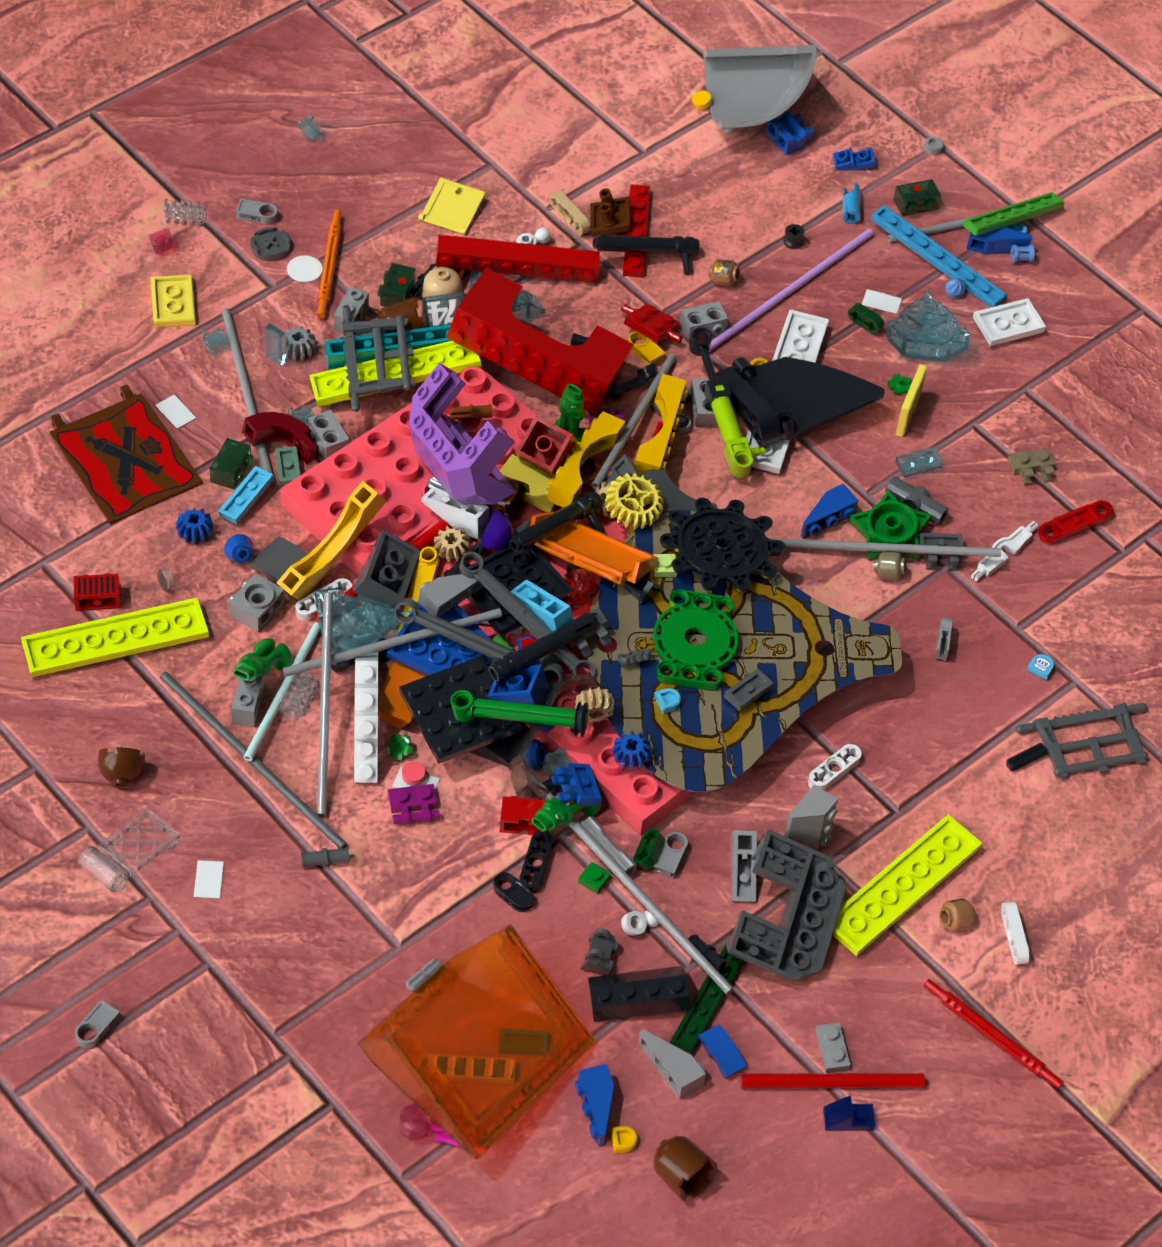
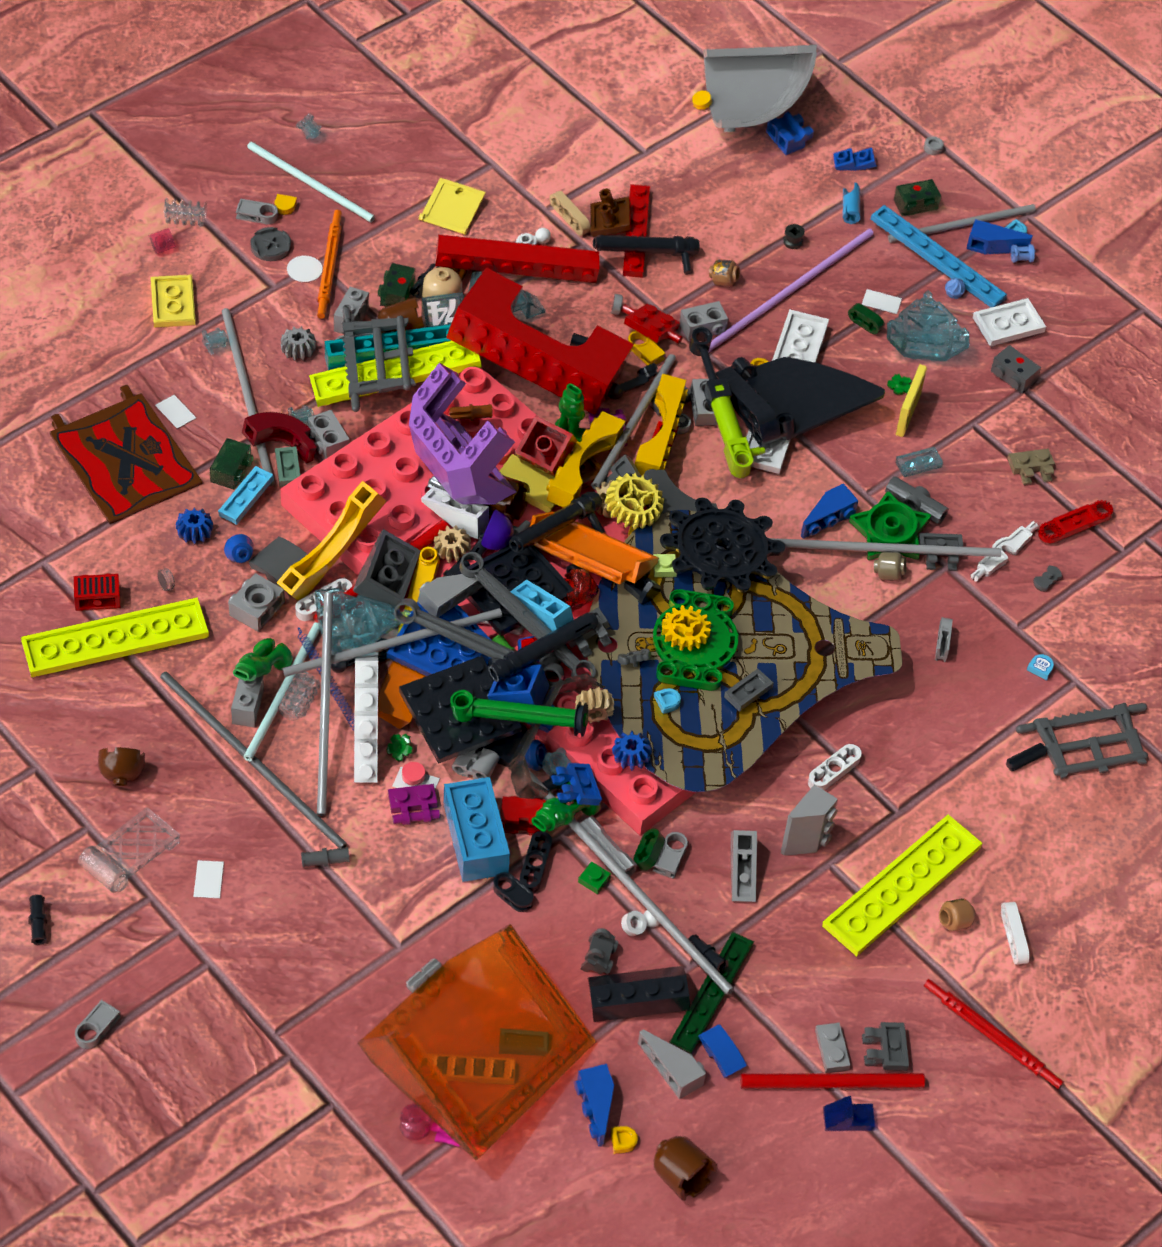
clear light blue tile [265,323,286,365] -> none
dark grey slope [726,829,846,982] -> none
bright green tile [963,192,1065,236] -> none
none -> black pin [28,895,48,945]
none -> light aqua piece [248,142,375,222]
none -> yellow tile [275,194,297,215]
none -> piece [298,627,354,731]
none -> dark azure piece [443,777,510,882]
none -> light grey piece [452,748,500,779]
none -> light grey tile [611,294,623,315]
none -> yellow gear [662,605,711,651]
none -> dark grey plate [862,1022,909,1071]
none -> dark grey brick [991,345,1041,394]
none -> dark grey piece [1033,566,1062,592]

